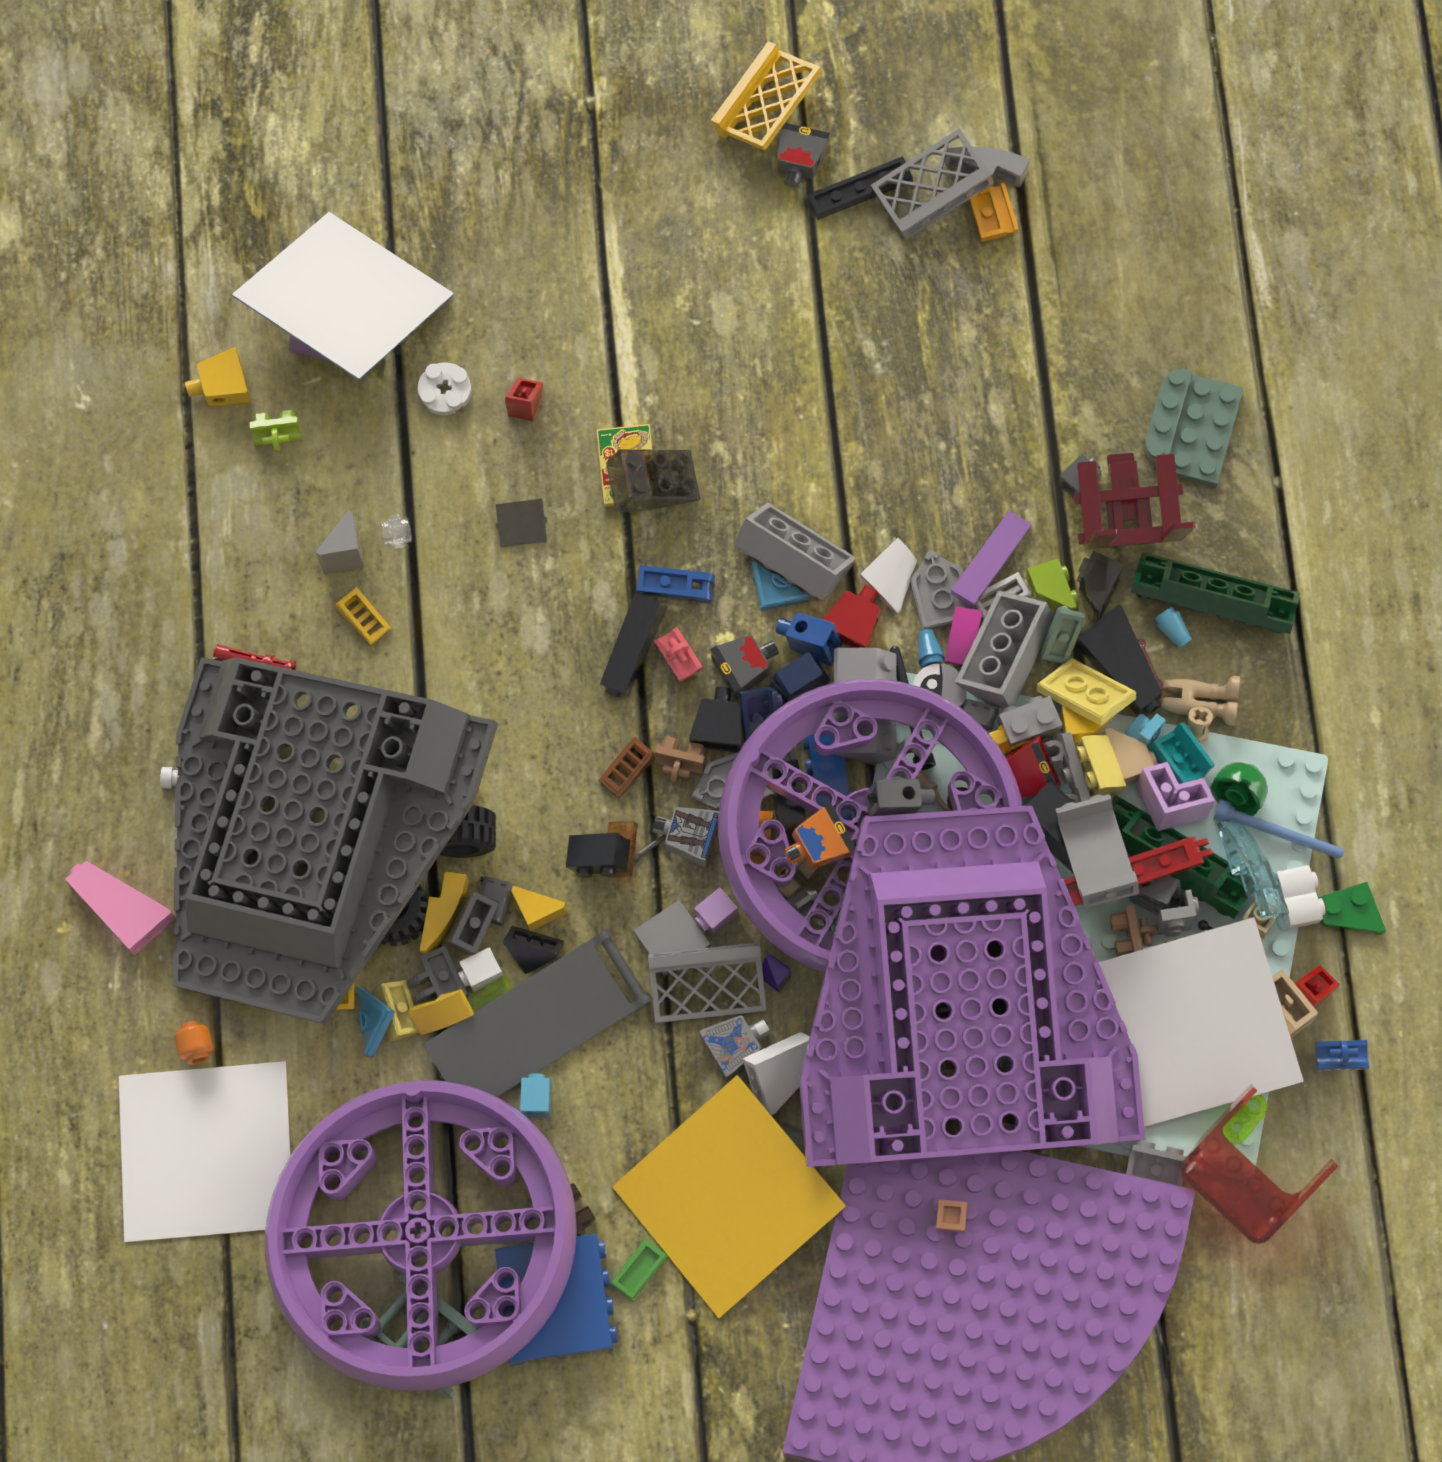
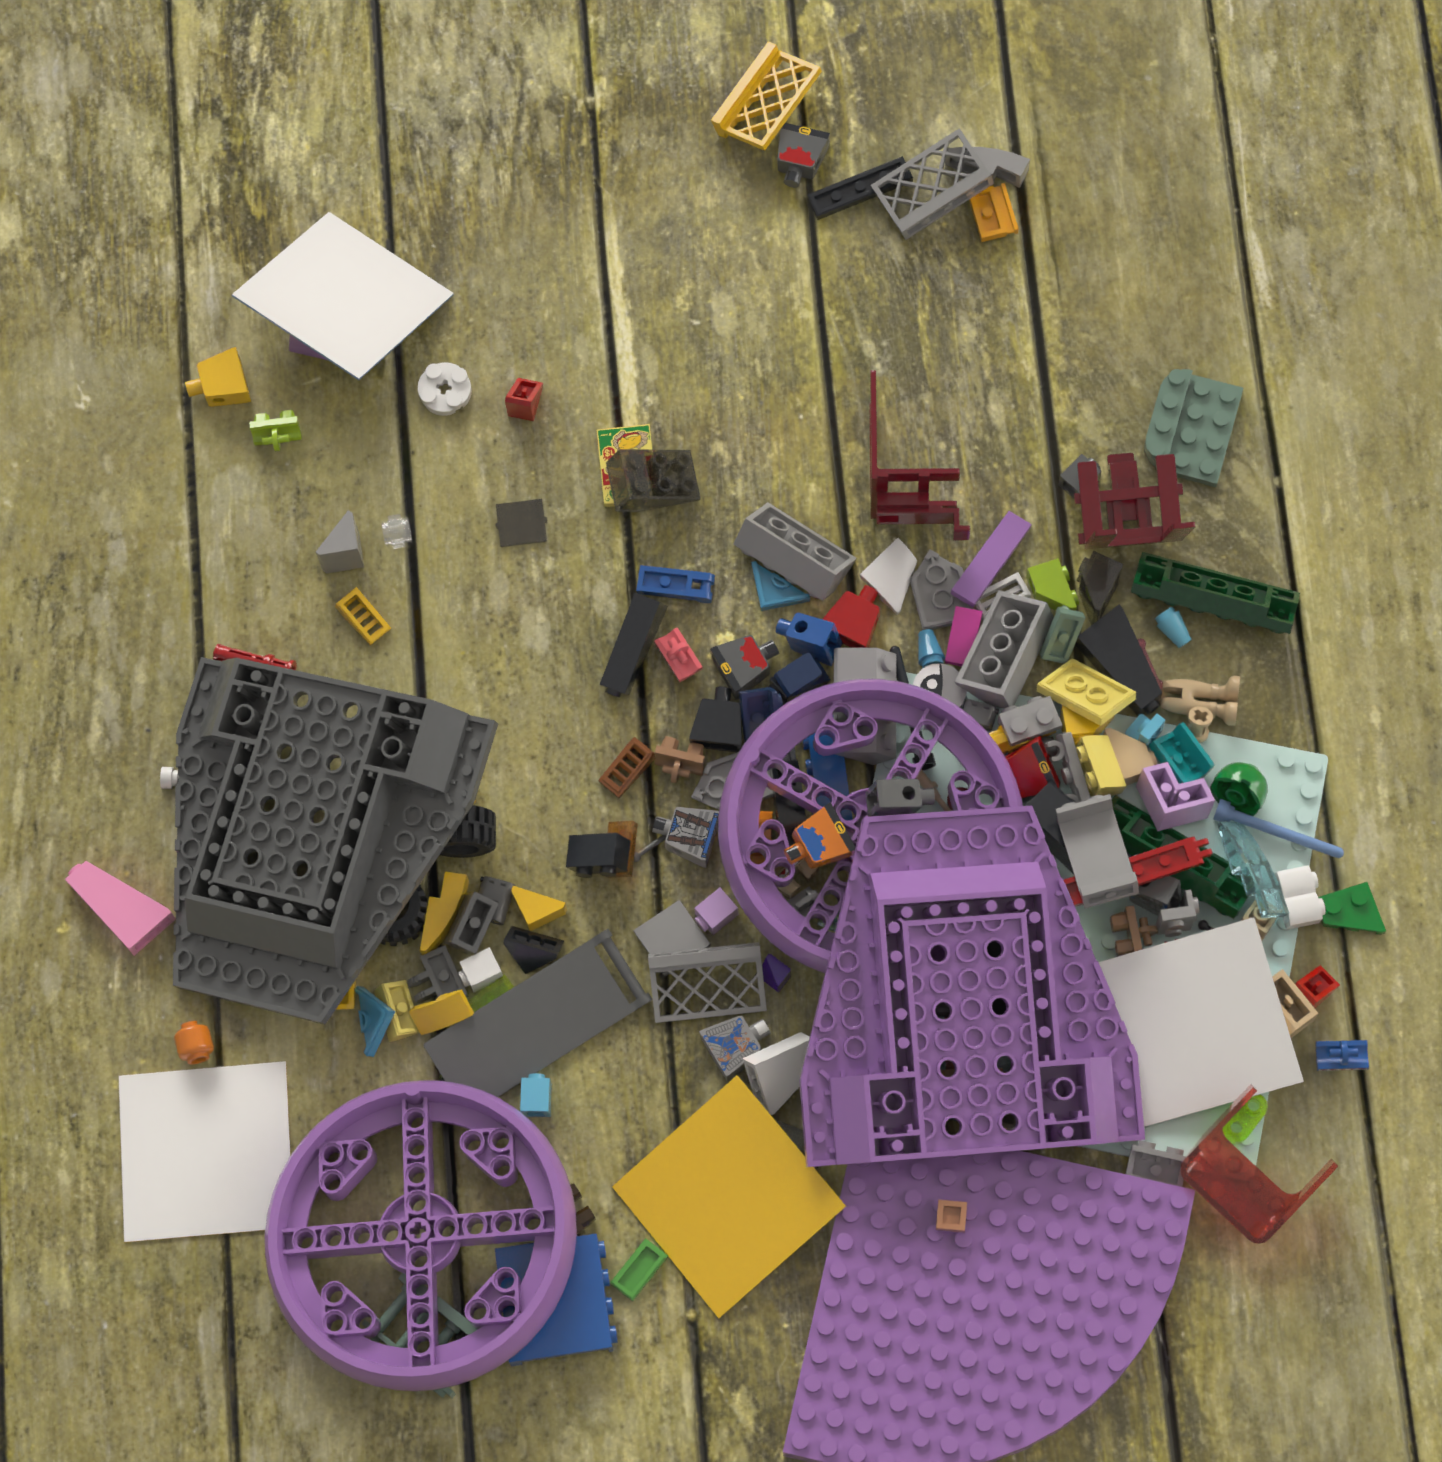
none -> dark red piece [869,370,970,541]

